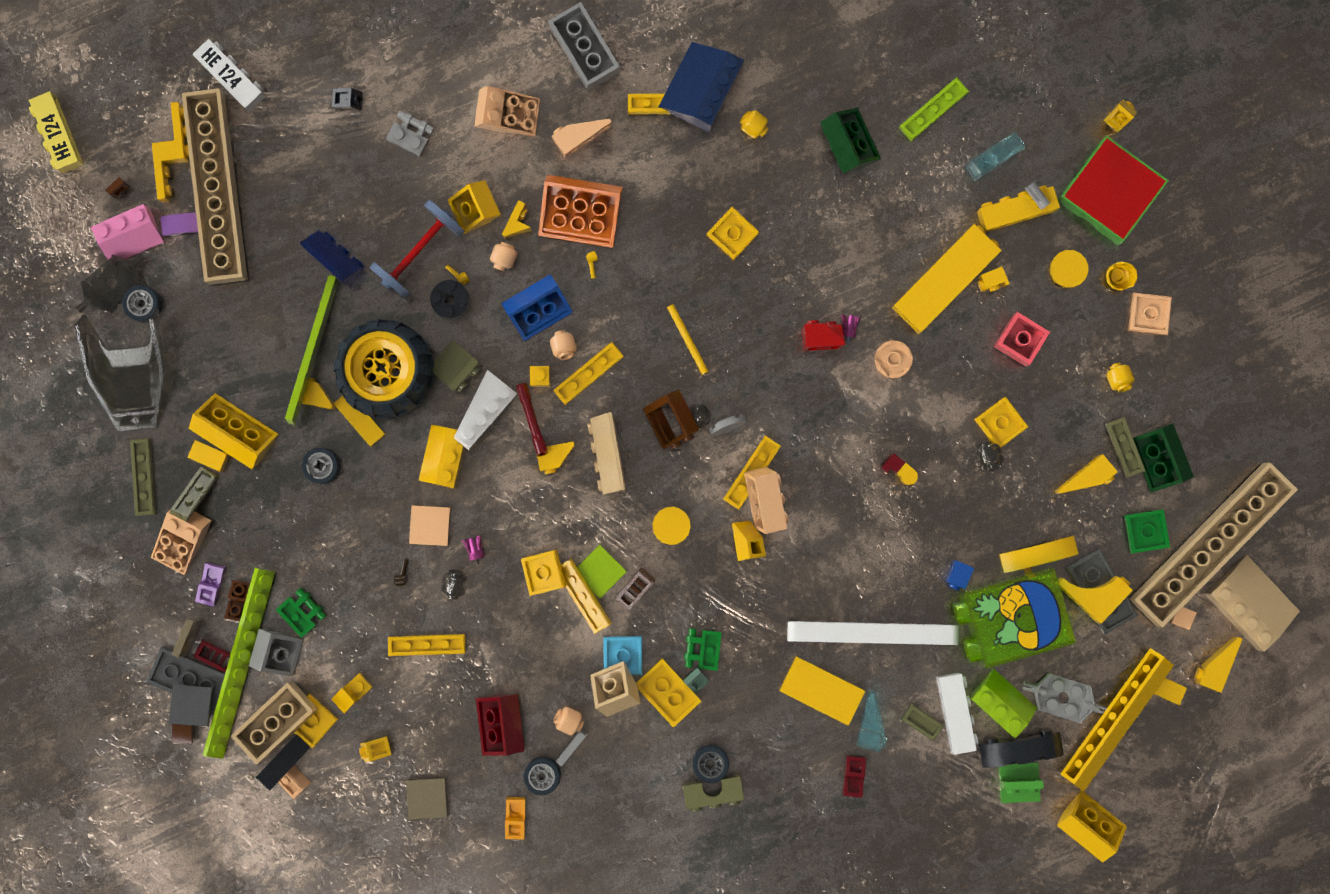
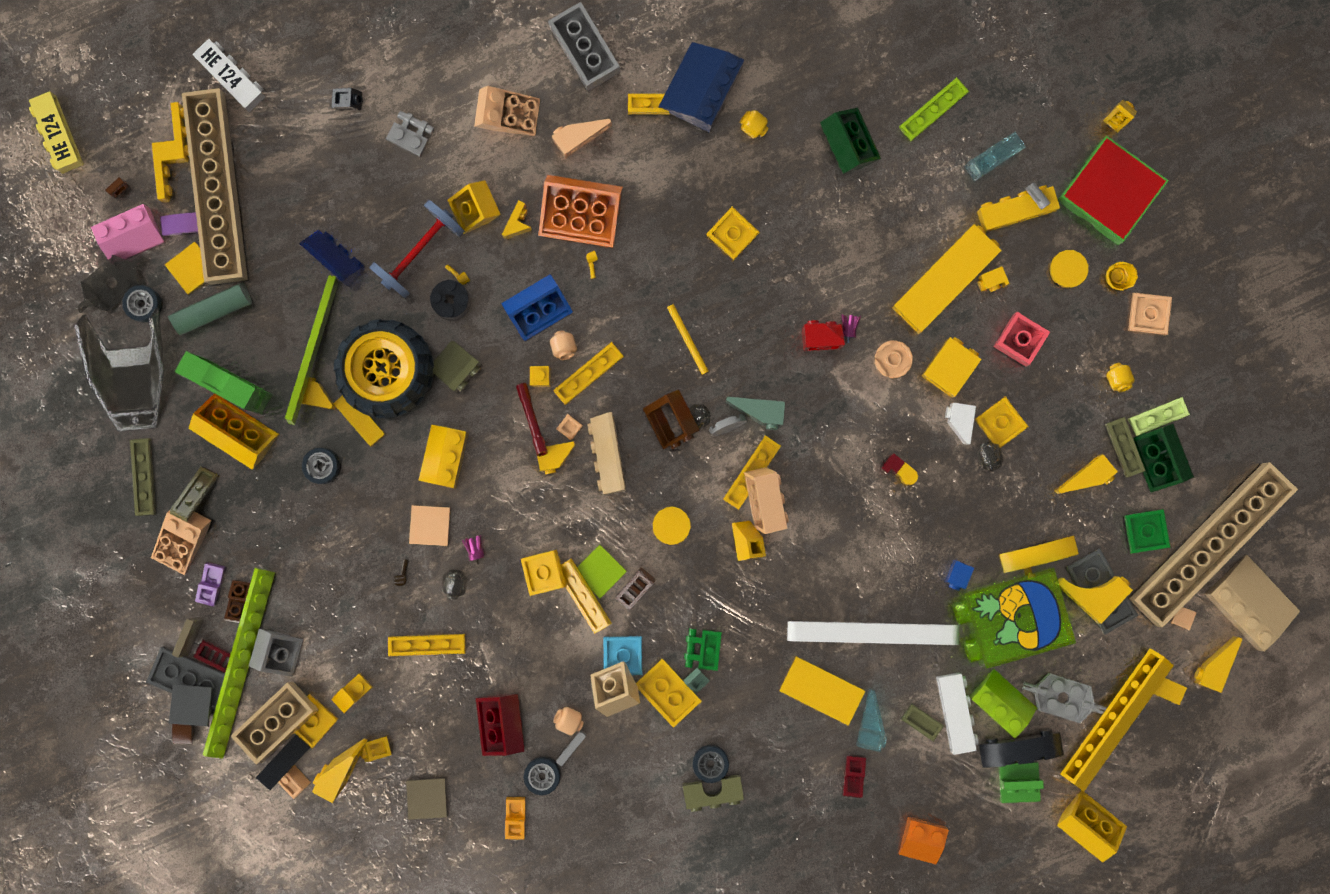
yellow slope [187,440,230,472] -> none
green plate [276,587,326,638] -> none
white wing [454,370,517,450] -> none
light nougat head [490,242,518,271] -> none
none -> yellow tile [165,242,205,295]
none -> sand green brick [168,281,252,335]
none -> bright green tile [175,351,273,414]
none -> yellow slope [312,738,368,803]
none -> light nougat tile [556,414,583,441]
none -> sand green slope [726,397,785,430]
none -> orange slope [899,817,949,865]
none -> yellow brick [921,337,982,398]
none -> white slope [945,403,976,445]
none -> yellowish green tile [1128,397,1190,437]

